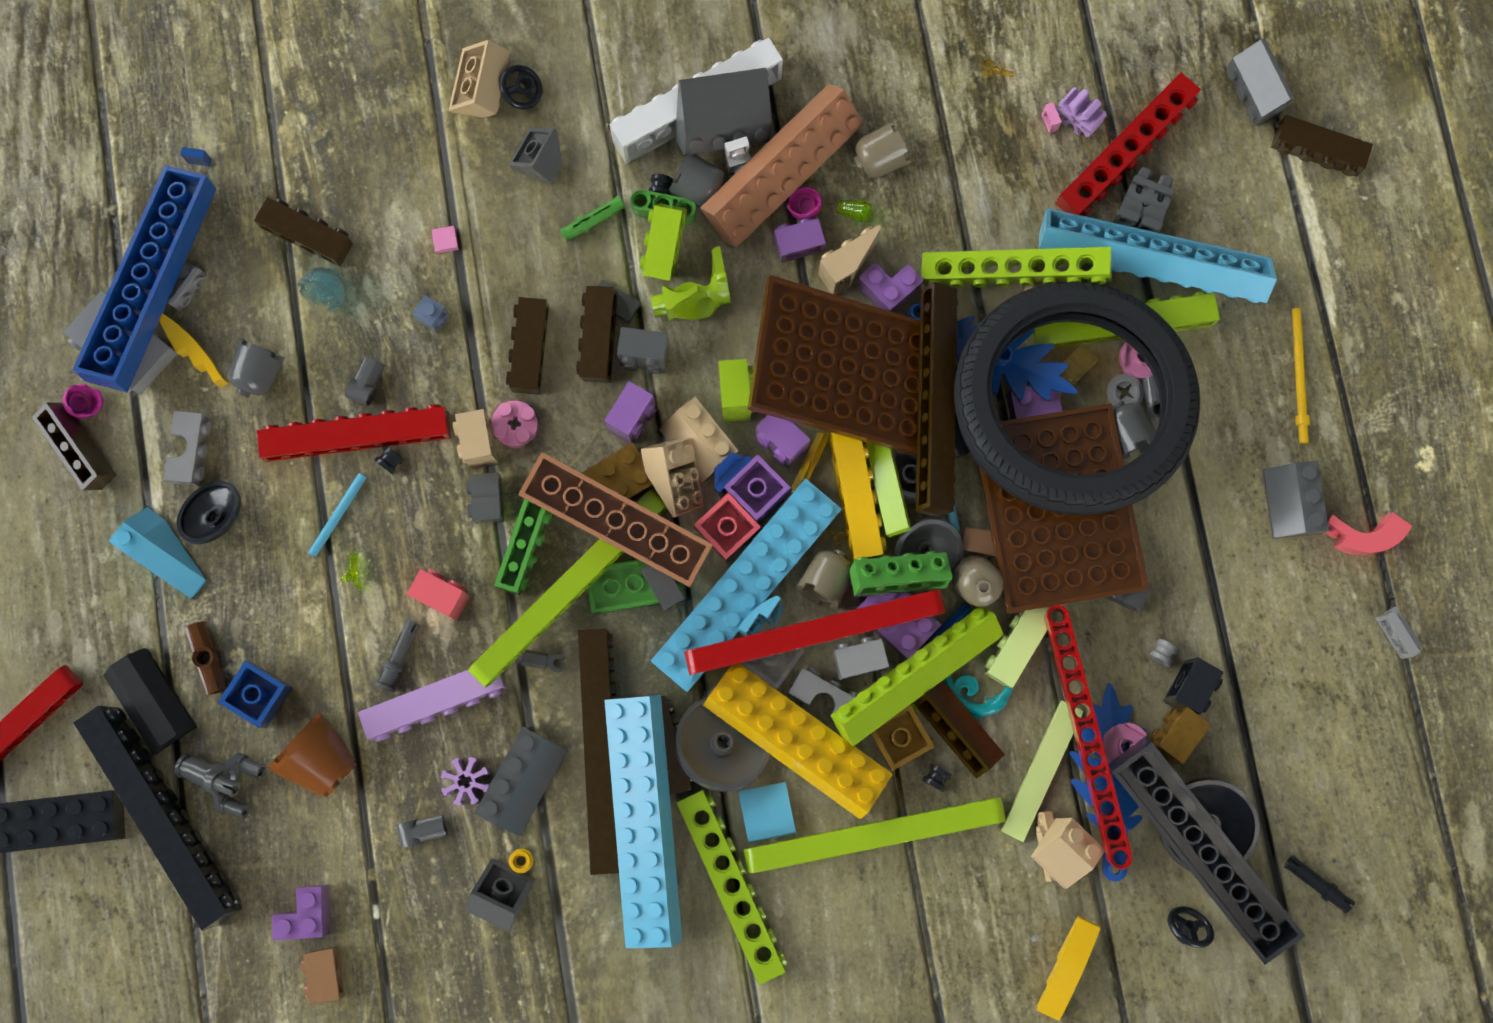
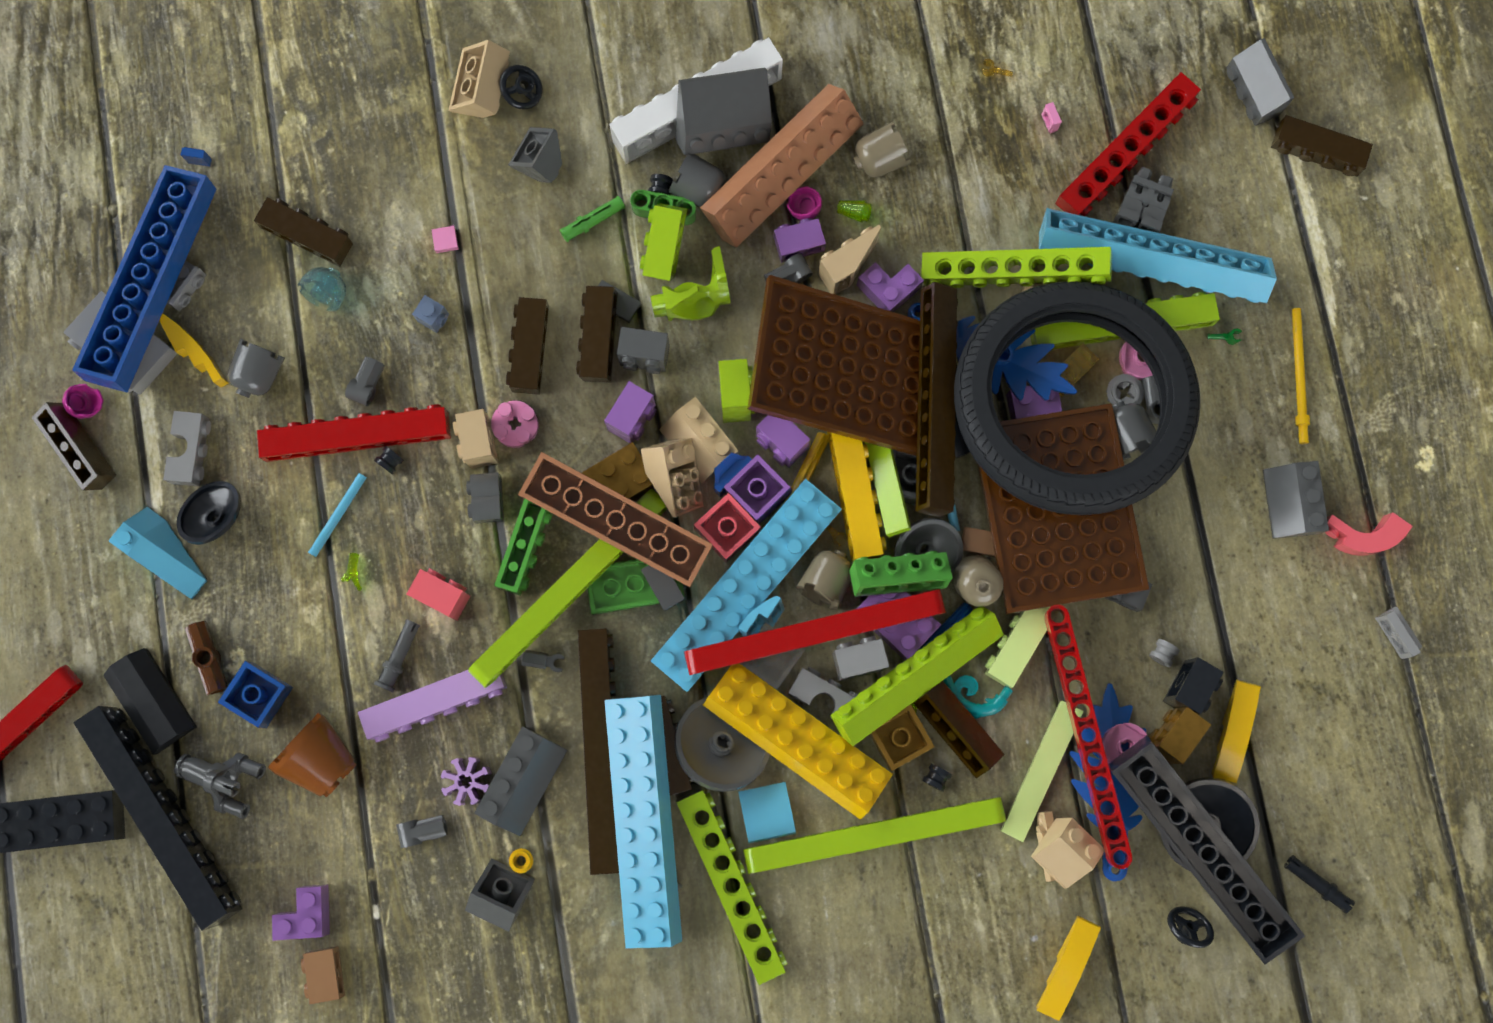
white slope [725,136,751,174] -> none
lavender gear [1056,87,1107,137] -> none
none -> dark grey piece [764,253,813,283]
none -> green hand [1207,328,1242,345]
none -> yellow slope [1211,680,1261,783]

